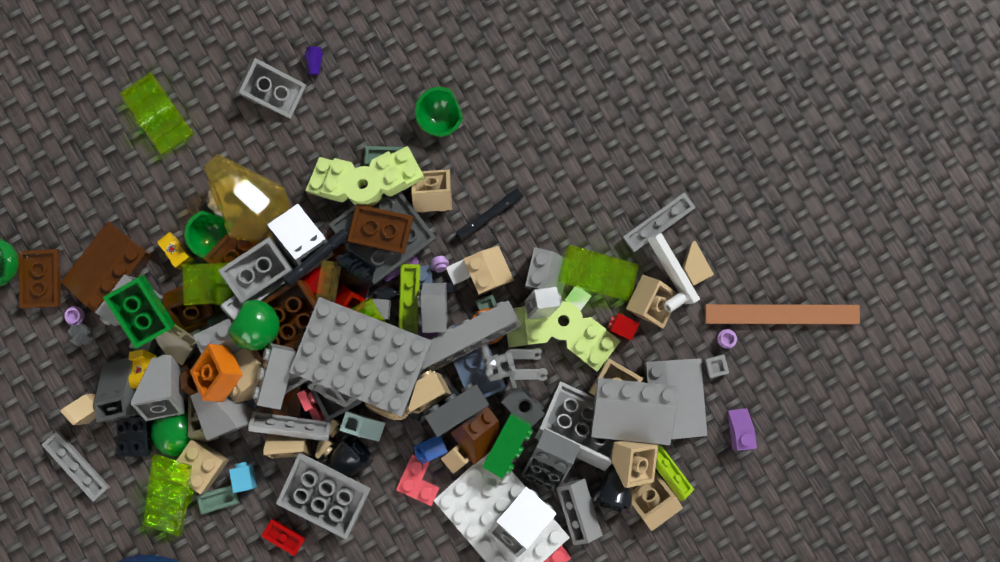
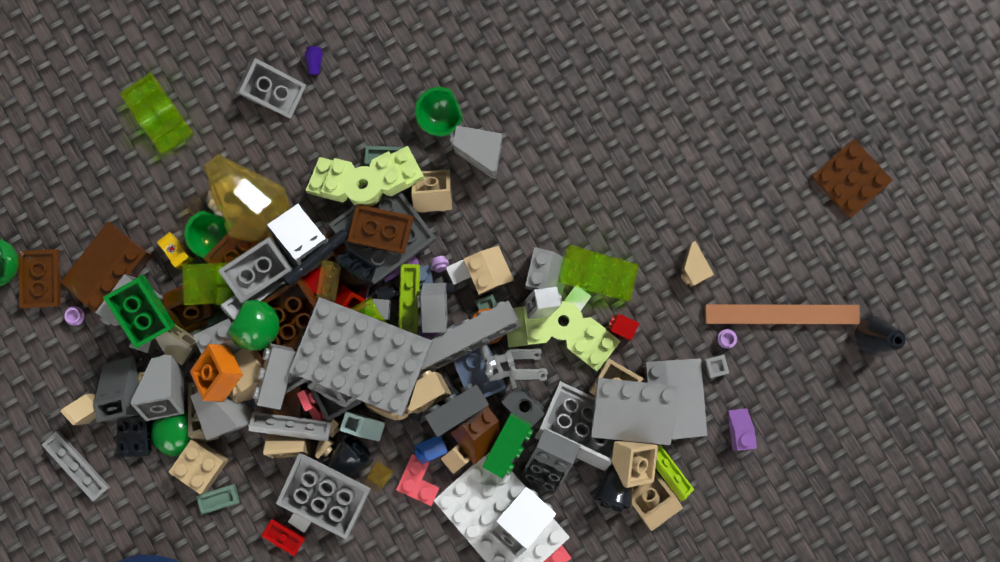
dark grey gear [67,323,93,347] -> none
yellow leg [128,349,156,389] -> none
clear neon green plate [143,454,193,536] -> none
reddish brown plate [180,362,198,396] -> none
medium azure brick [229,462,257,493] -> none
black piece [456,188,524,241] -> none
light grey brick [556,479,603,545] -> none
light grey plate [622,192,696,253] -> none
tan slope [626,275,678,329] -> none
white piece [647,233,700,313] -> none
none -> white tile [288,513,311,532]
none -> clear yellow tile [367,461,394,488]
none -> light grey slope [450,125,502,179]
none -> reddish brown plate [811,139,893,218]
none -> black cone [855,316,906,355]

